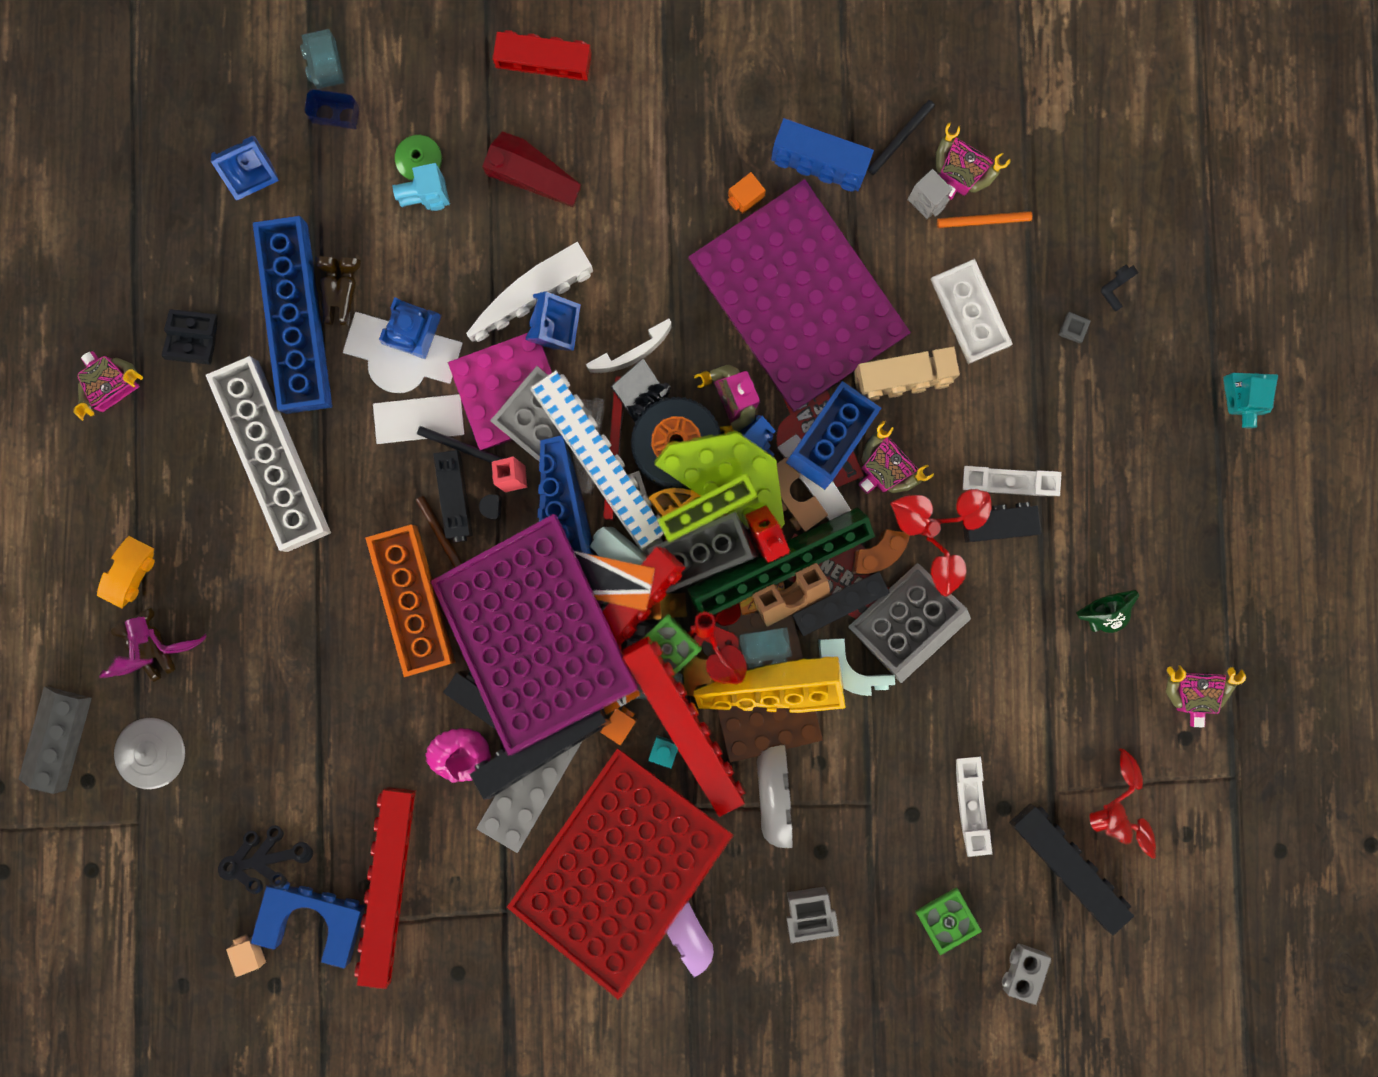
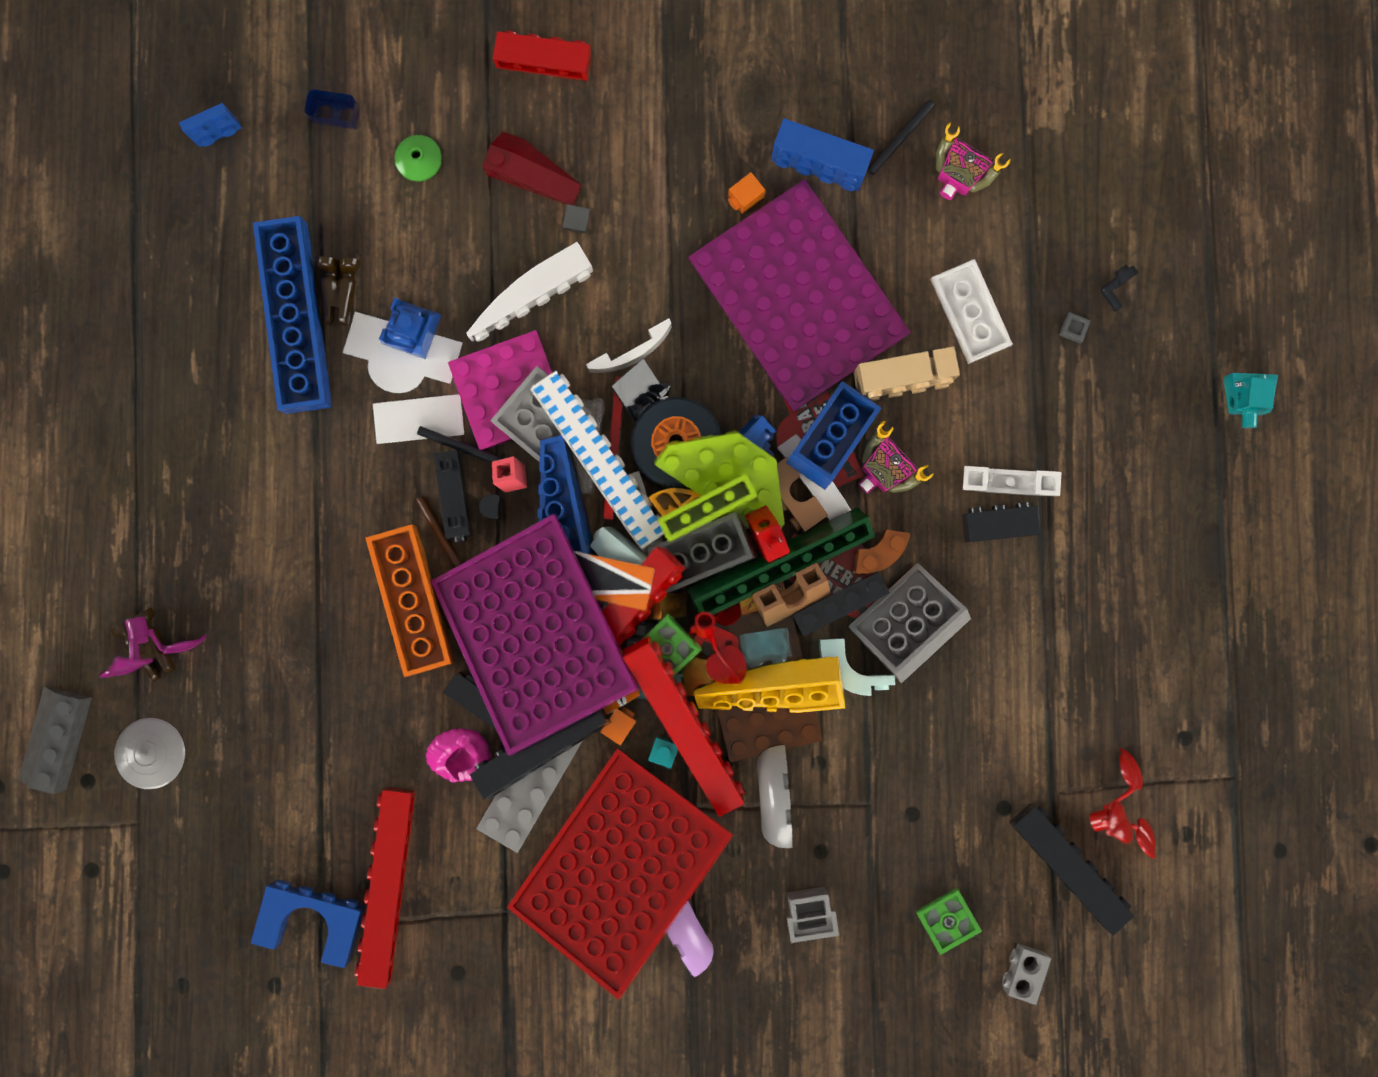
torso [74,351,143,421] -> none
light orange brick [97,536,155,608] -> none
black slope [161,309,217,365] -> none
white brick [206,356,331,552] -> none
blue brick [211,136,279,201] -> none
black plant [218,825,313,894] -> none
light nougat brick [226,934,266,977] -> none
clear light blue brick [300,29,345,89] -> none
medium azure brick [392,163,450,211] -> none
blue brick [525,291,581,351] -> none
torso [694,365,760,434] -> none
red plant [891,489,992,597] -> none
light grey brick [908,169,953,219] -> none
orange bar [937,211,1032,228] -> none
white slope [956,757,992,857] -> none
dark green hat [1076,590,1139,633] -> none
torso [1165,665,1246,727] -> none
none -> blue plate [179,103,242,147]
none -> dark grey tile [563,205,591,234]

